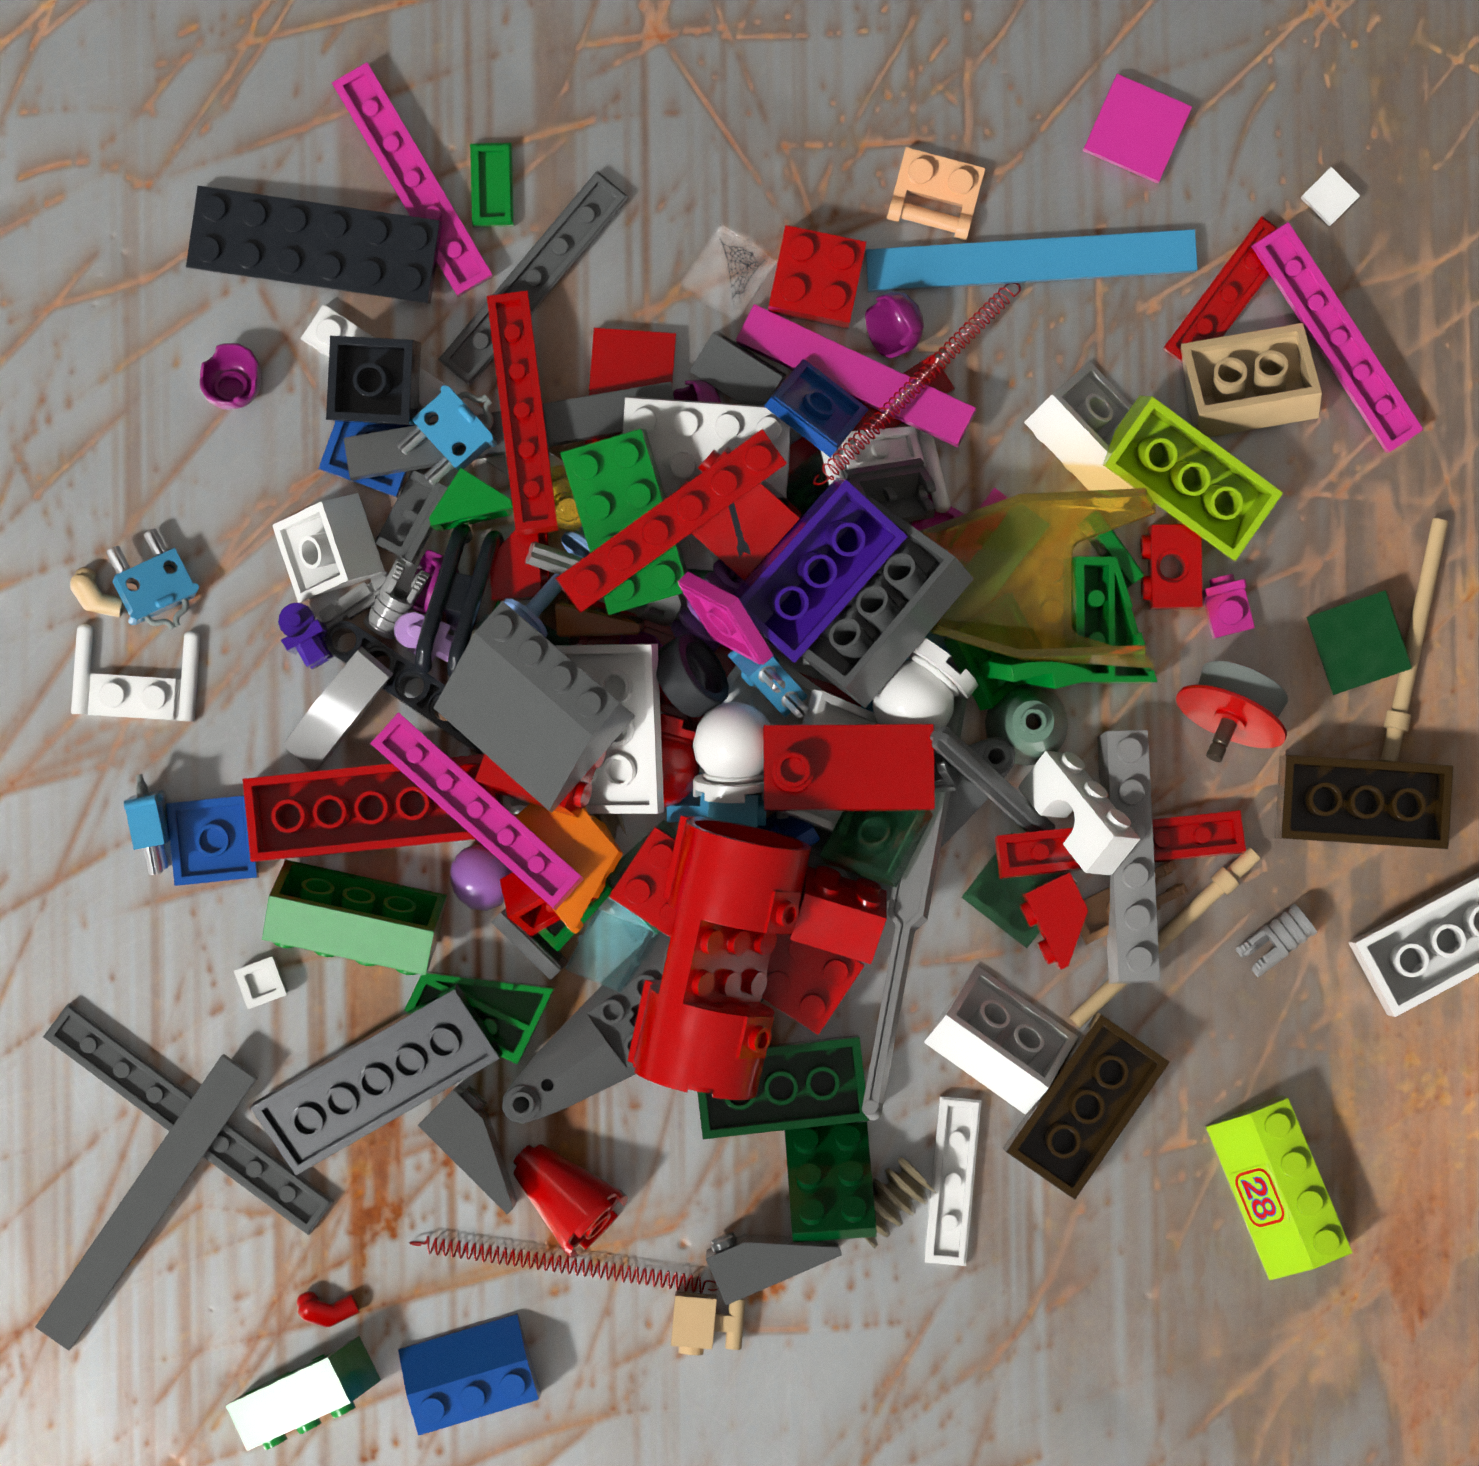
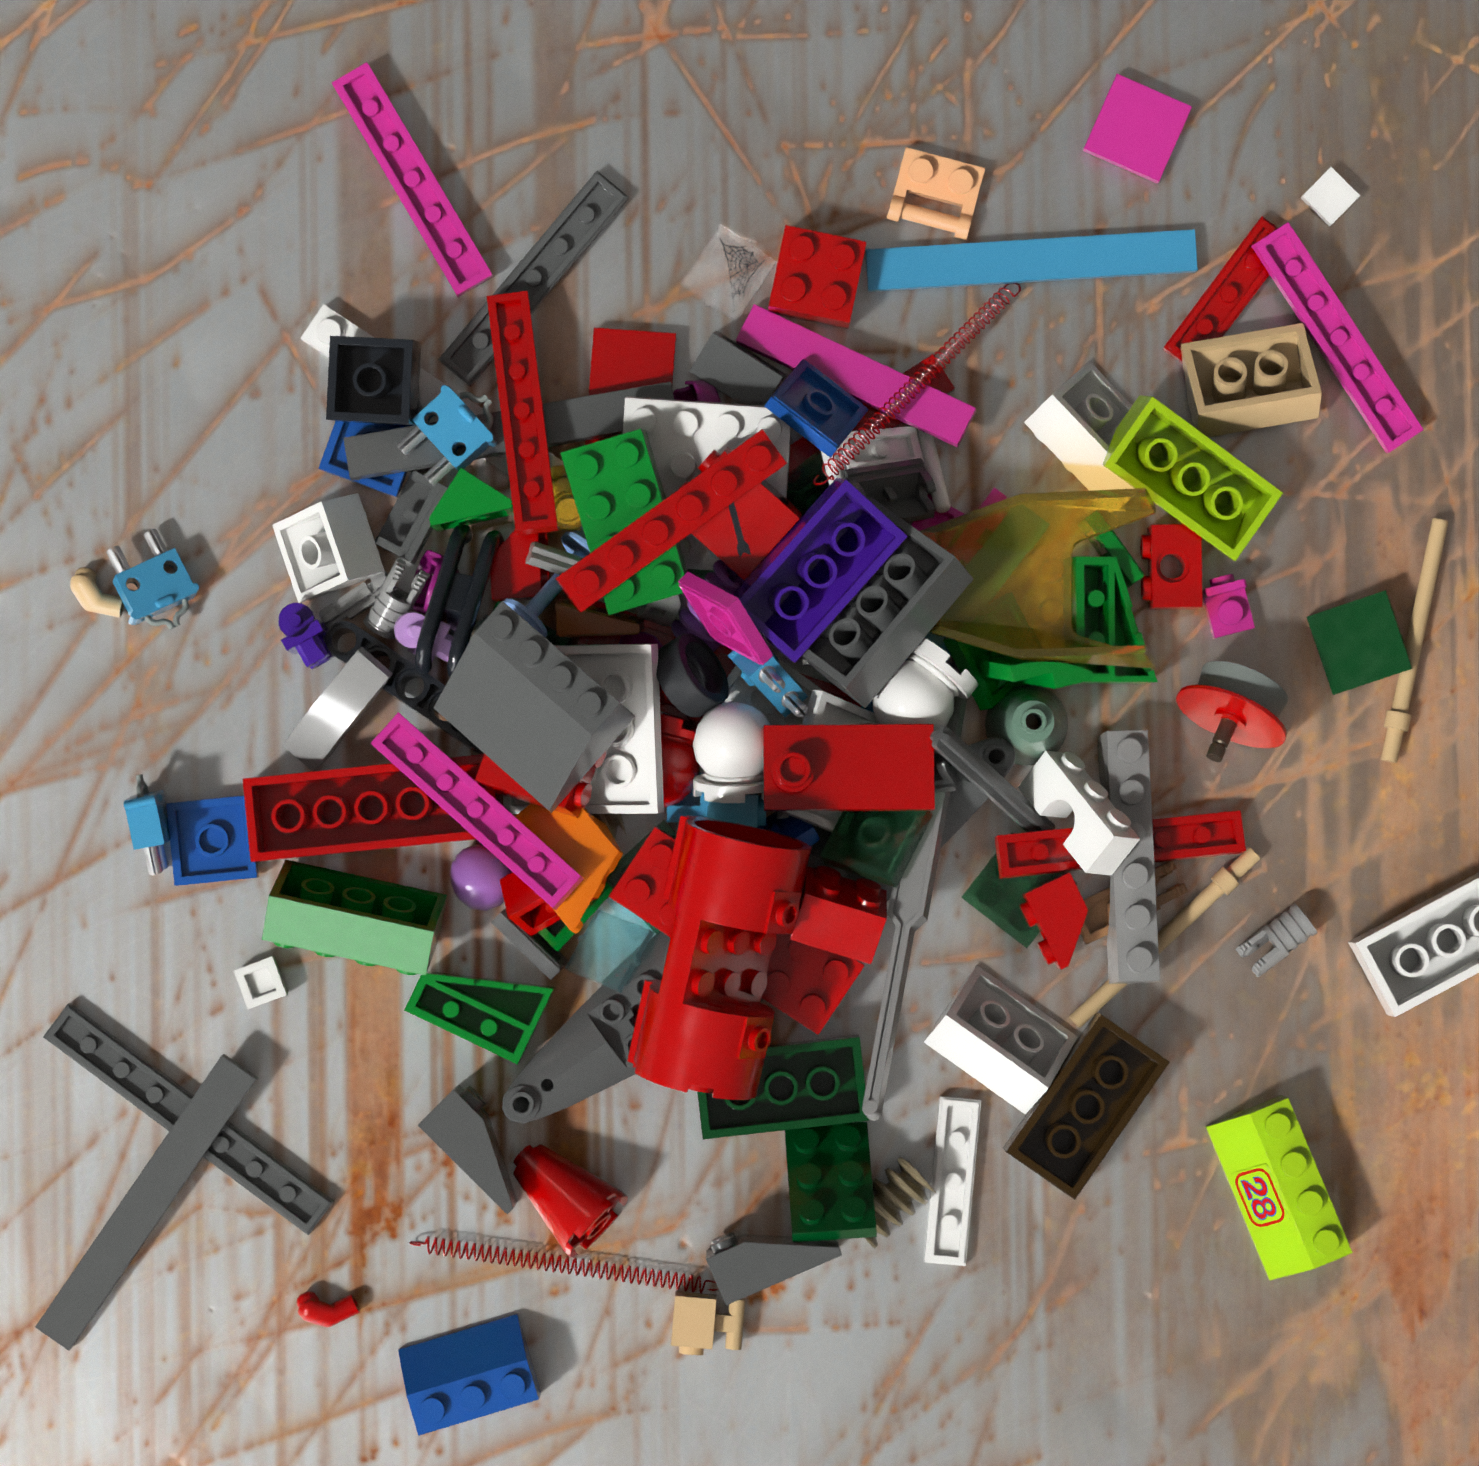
white plate [71,624,201,722] -> none
black plate [186,186,442,304] -> none
magenta hair [199,343,262,410] -> none
wedge [225,1336,381,1451] -> none
plate [250,984,503,1175] -> none
green tile [470,143,514,228] -> none
magenta hair [865,292,924,358] -> none
dark brown brick [1275,755,1453,849] -> none

